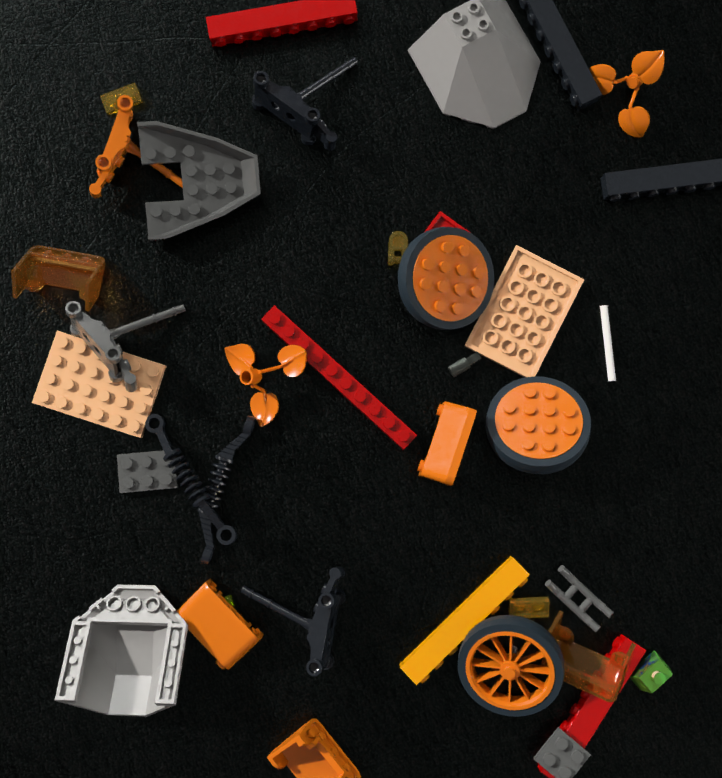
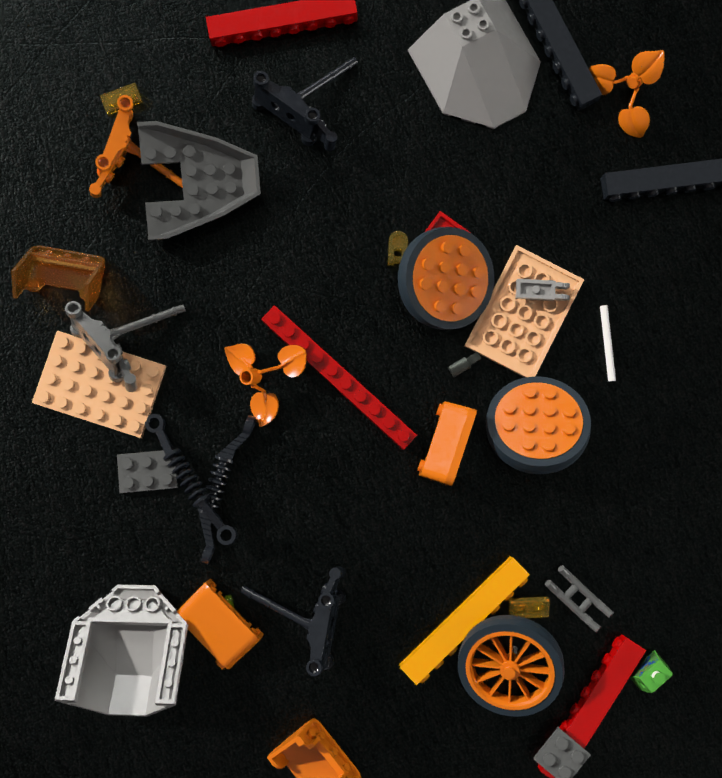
clear orange windscreen [541,611,636,702] -> none
none -> light grey hinge [515,279,570,301]

